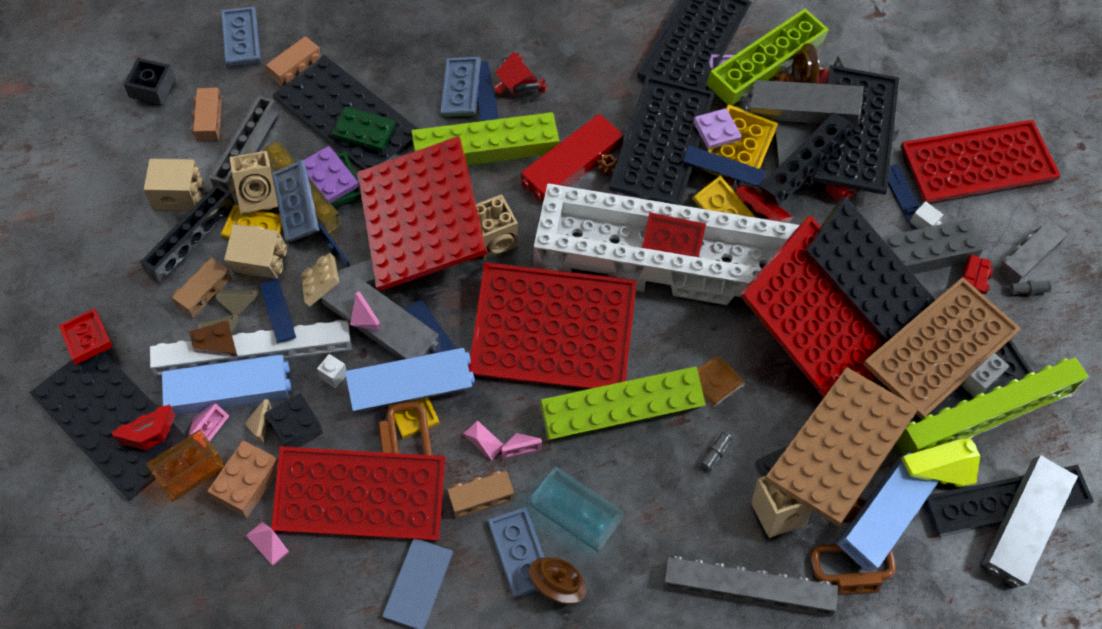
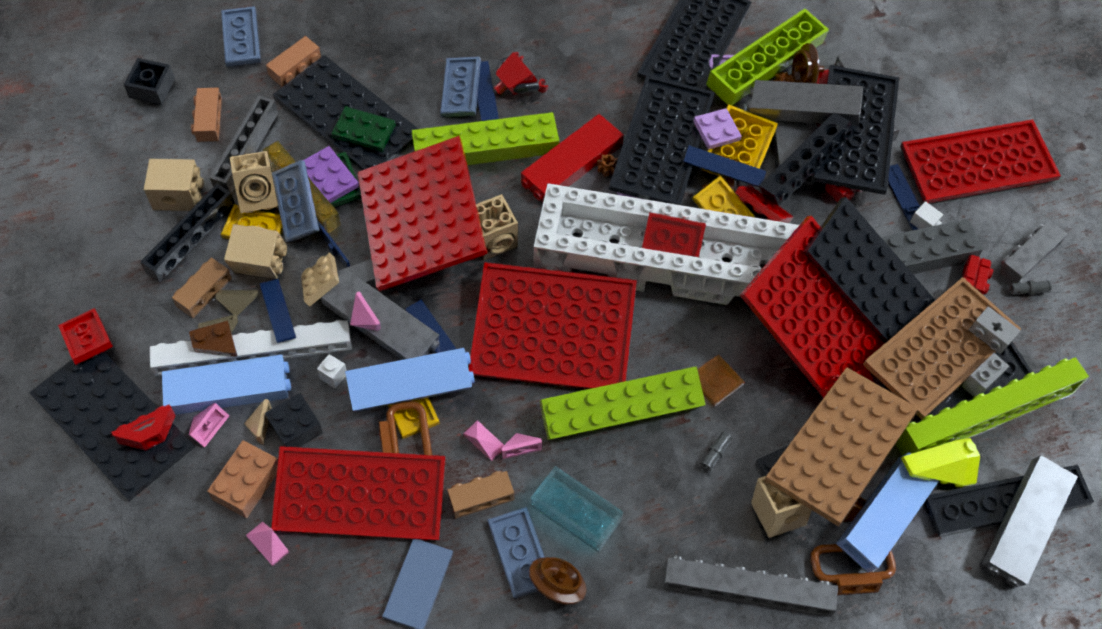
clear orange slope [146,429,225,502] -> none
none -> light grey brick [969,306,1020,354]

